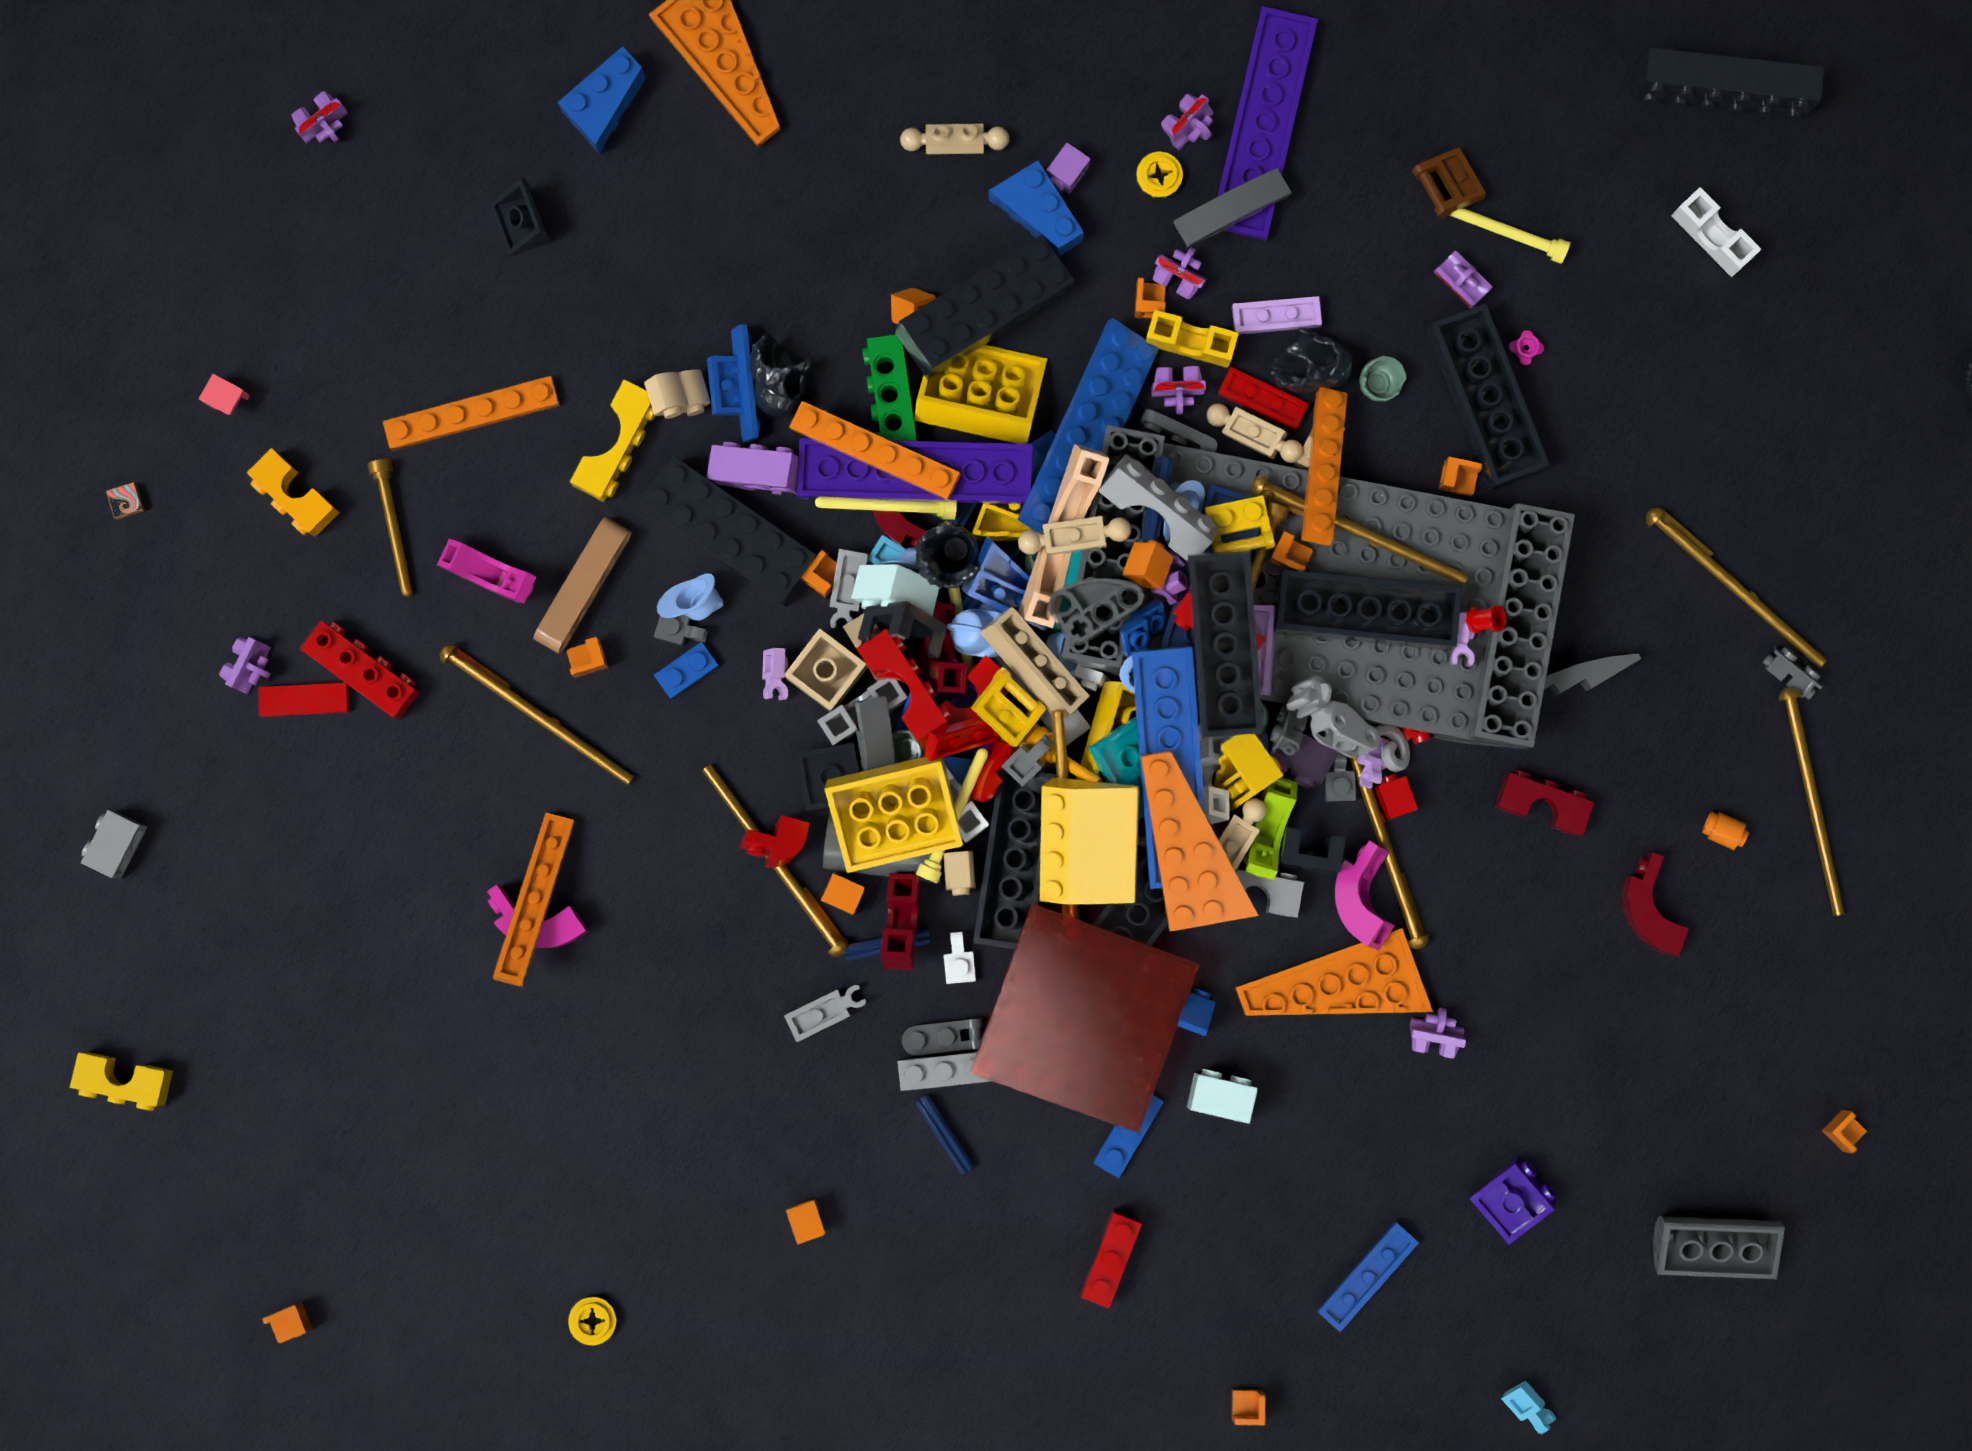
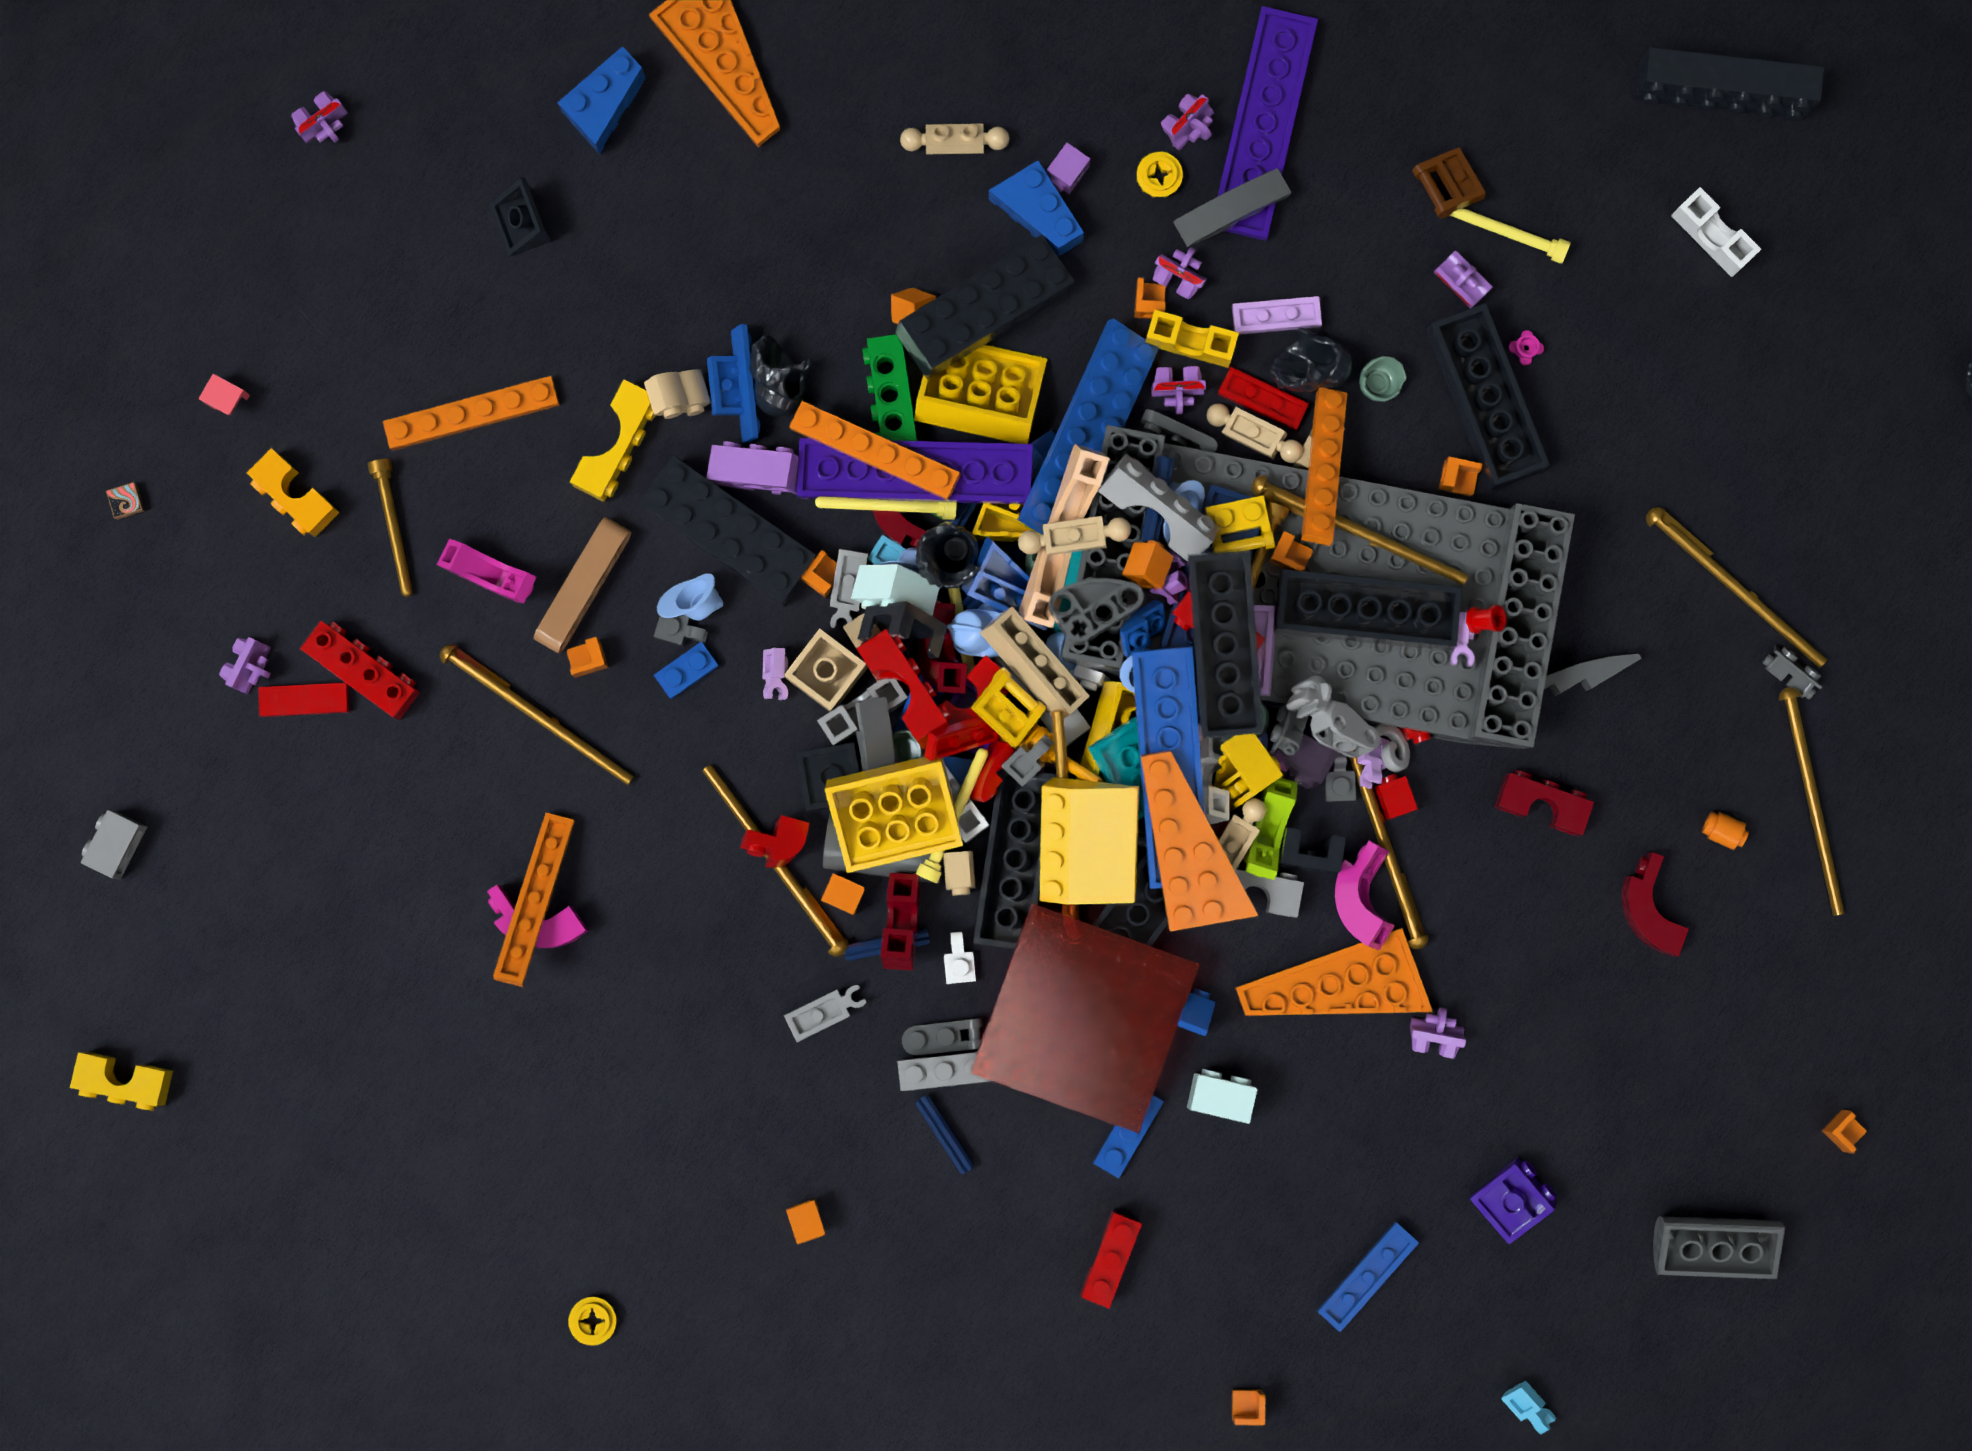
orange panel [262,1302,313,1343] -> none

